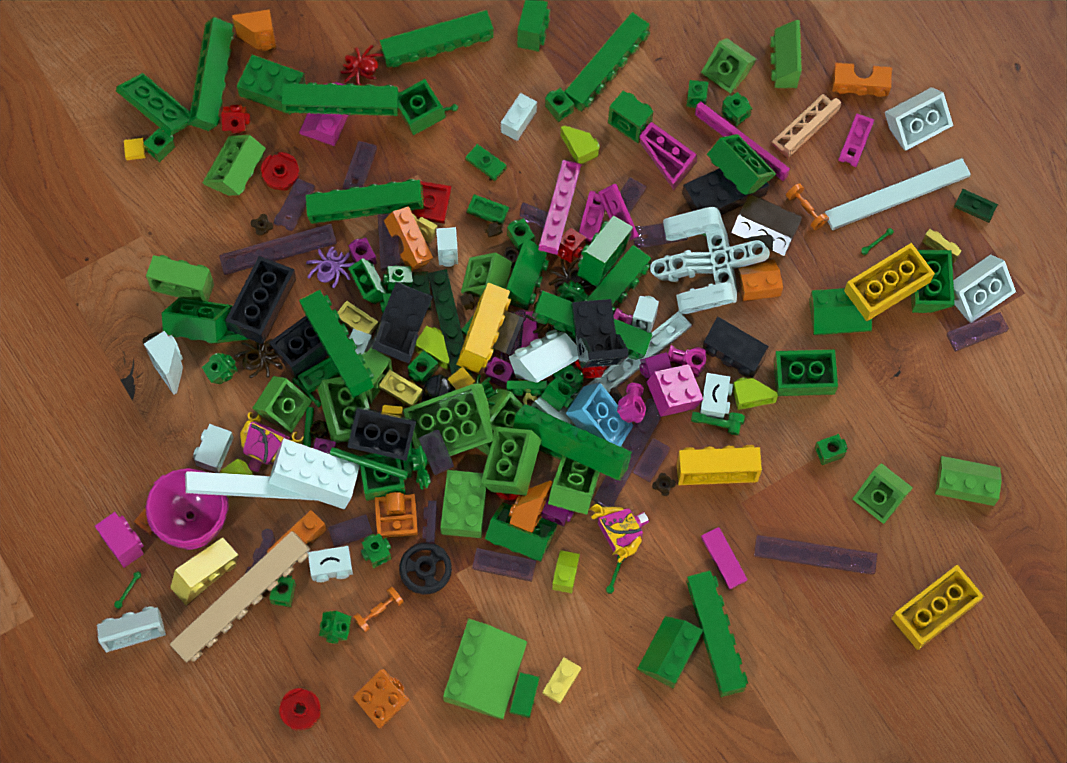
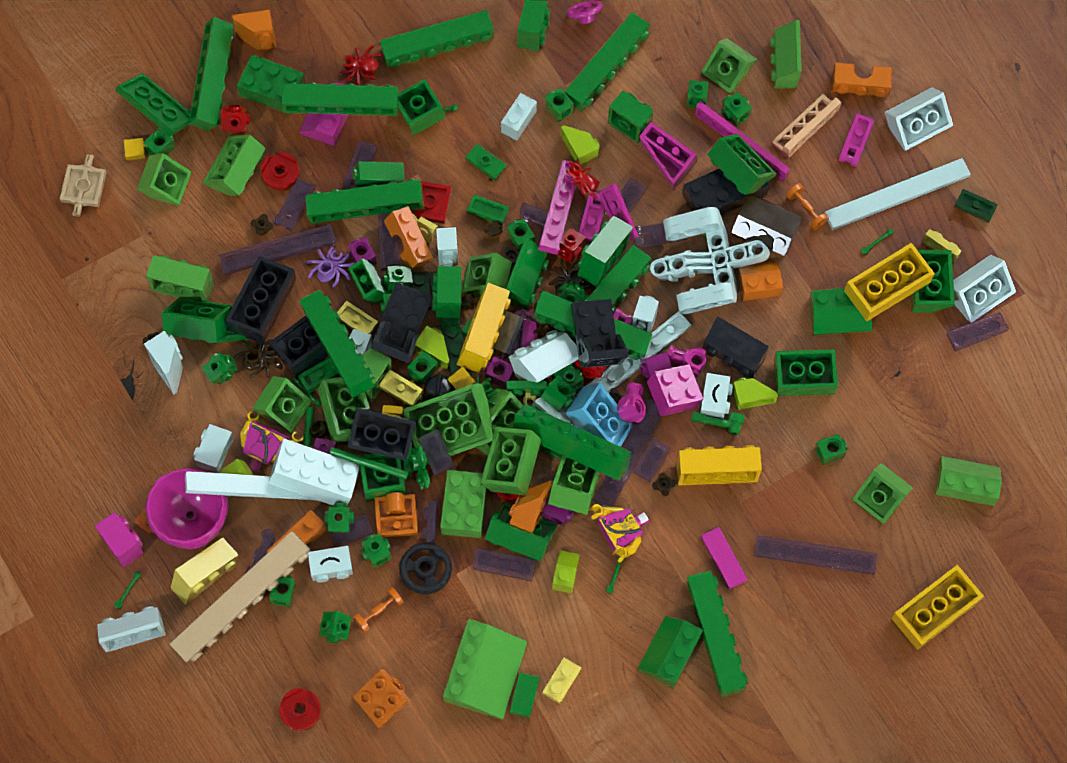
none -> tan plate [60,154,107,217]
none -> bright green slope [137,153,192,205]
none -> green brick [325,503,354,532]
none -> green brick [352,161,405,186]
none -> green brick [432,266,461,318]
none -> red animal [566,160,601,199]
none -> dark pink piece [567,1,603,24]

